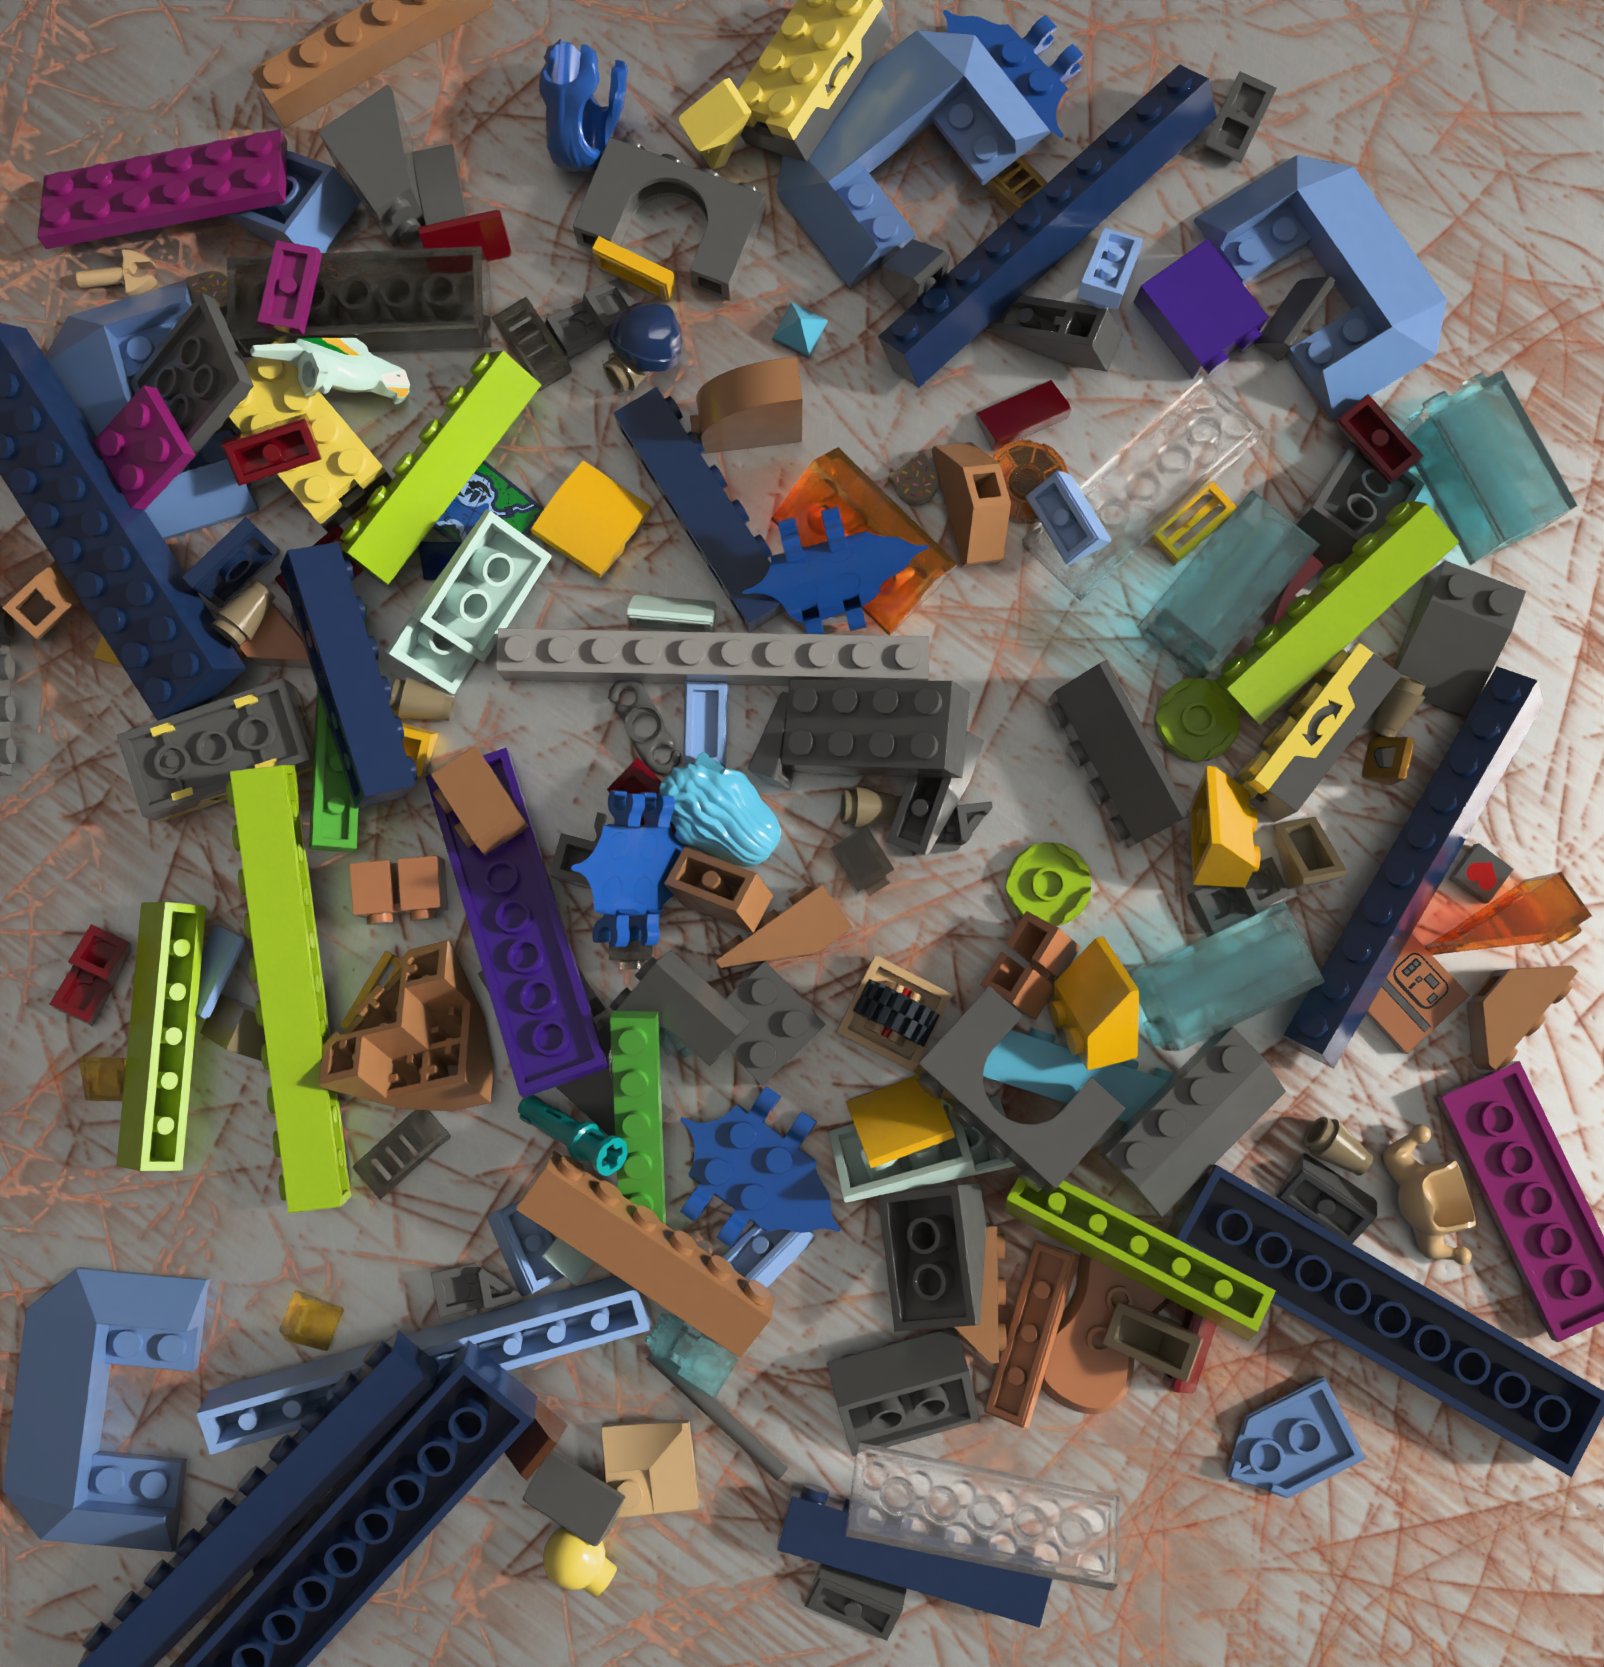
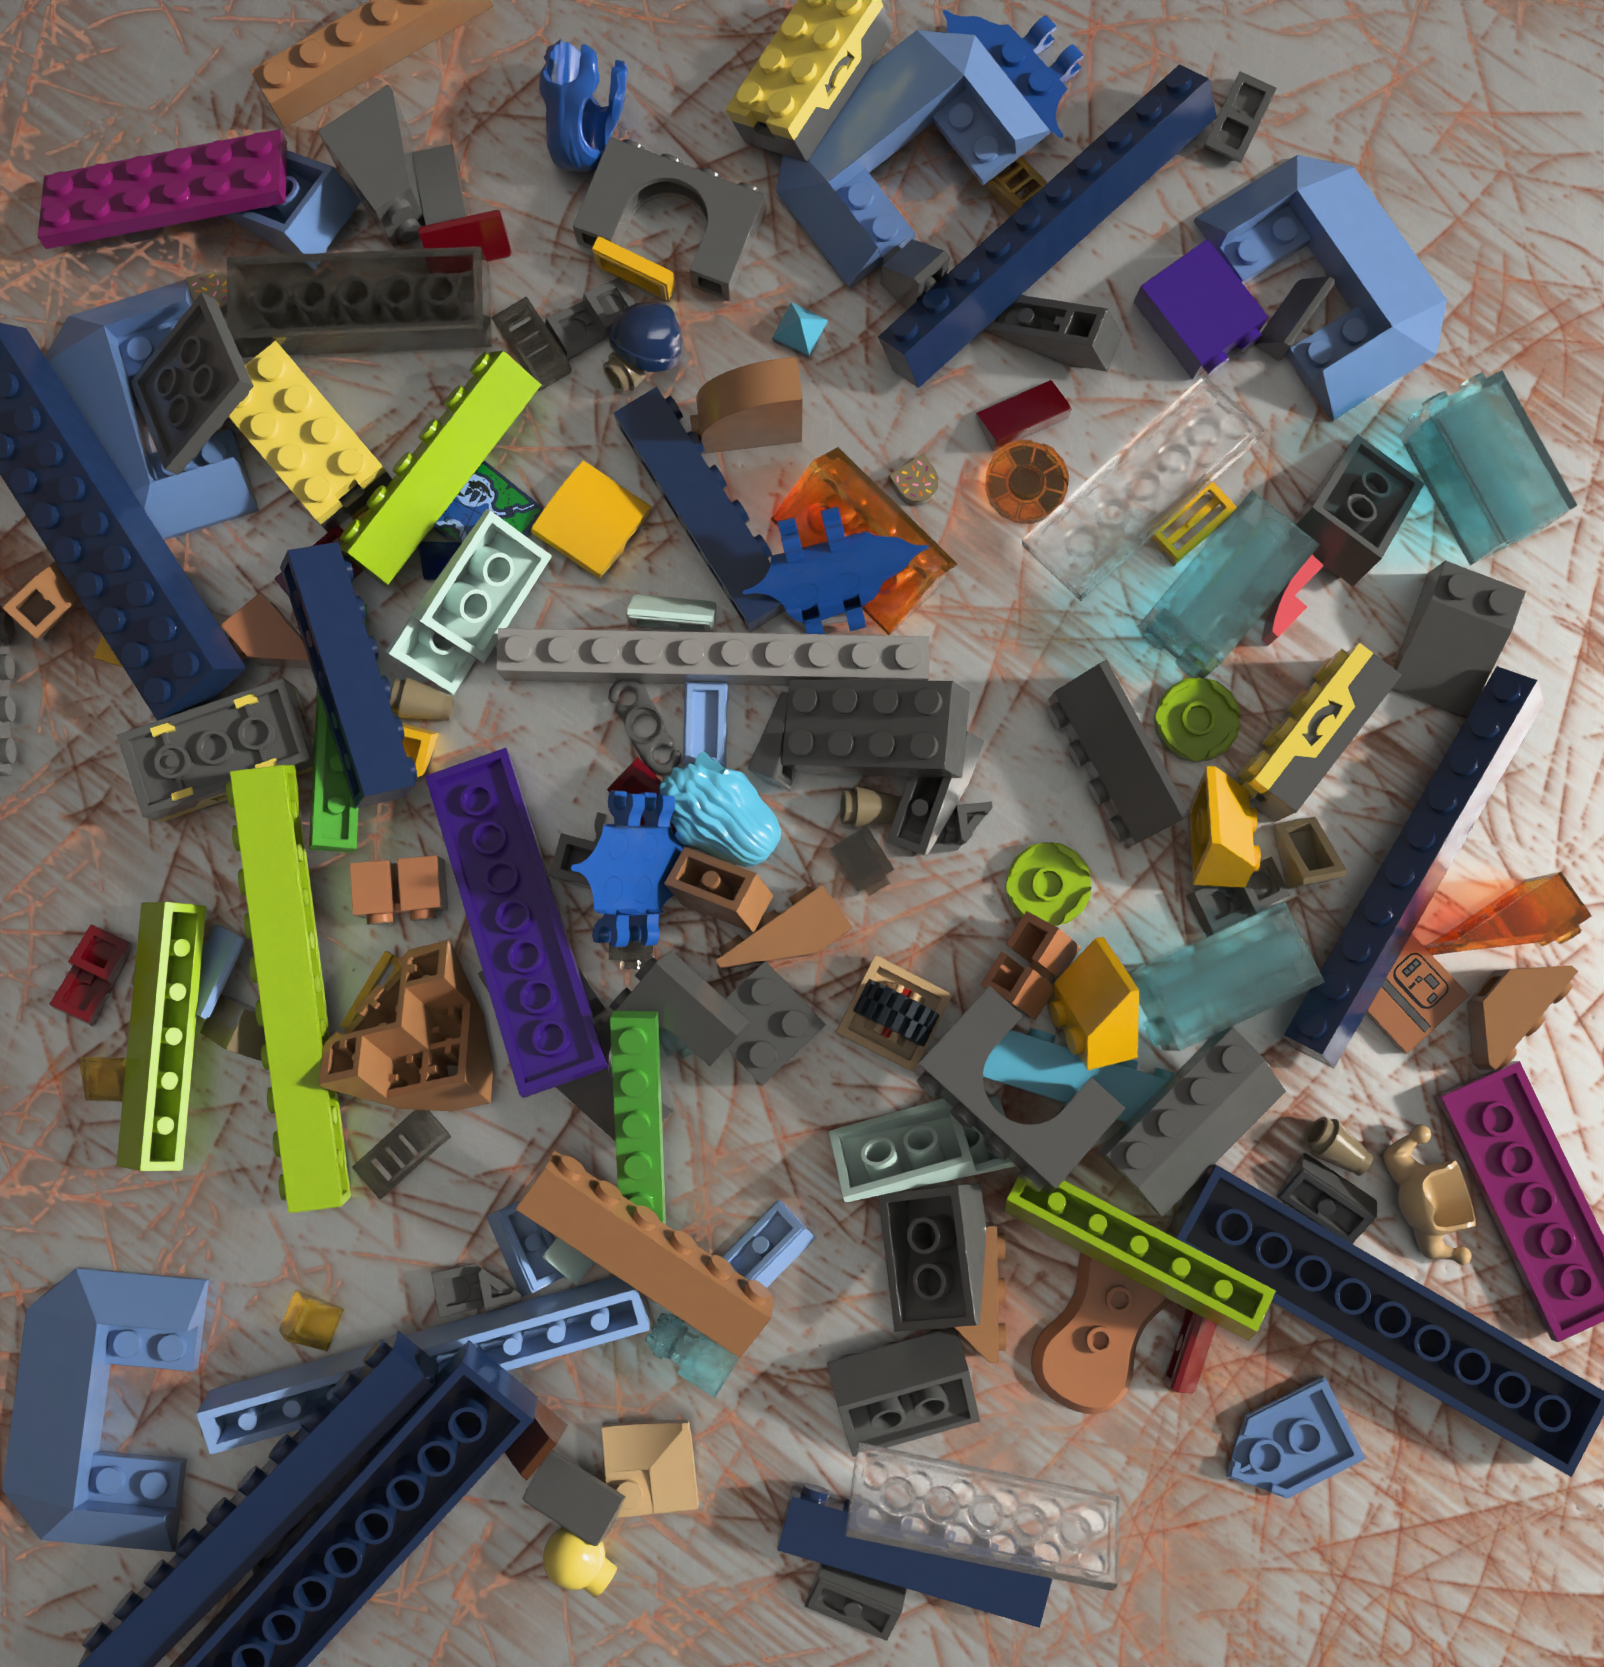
tan bar [75,249,158,297] -> none
magenta plate [93,385,196,510] -> none
dark blue tile [182,517,280,608] -> none
dark tan cone [212,581,275,647] -> none
dark red slope [221,413,322,486] -> none
light aqua animal [250,338,410,404] -> none
magenta plate [257,240,322,336] -> none
medium nougat brick [431,746,529,856] -> none
teal pin [518,1095,628,1176] -> none
dark grey bar [646,1345,788,1481] -> none
light yellow slope [678,78,752,170] -> none
blue animal [680,1086,841,1247] -> none
yellow slope [845,1075,955,1168] -> none
medium nougat slope [931,442,1011,567] -> none
nougat tile [984,1240,1080,1428] -> none
light blue slope [1025,470,1111,565] -> none
light blue plate [1076,227,1144,310] -> none
dark tan slope [1103,1302,1203,1382] -> none
lime brick [1215,500,1459,725] -> none
dark red slope [1334,394,1424,484] -> none
pearl gold slope [1361,737,1415,786] -> none
dark tan cone [1372,674,1426,737] -> none
dark grey tile [1449,843,1514,904] -> none

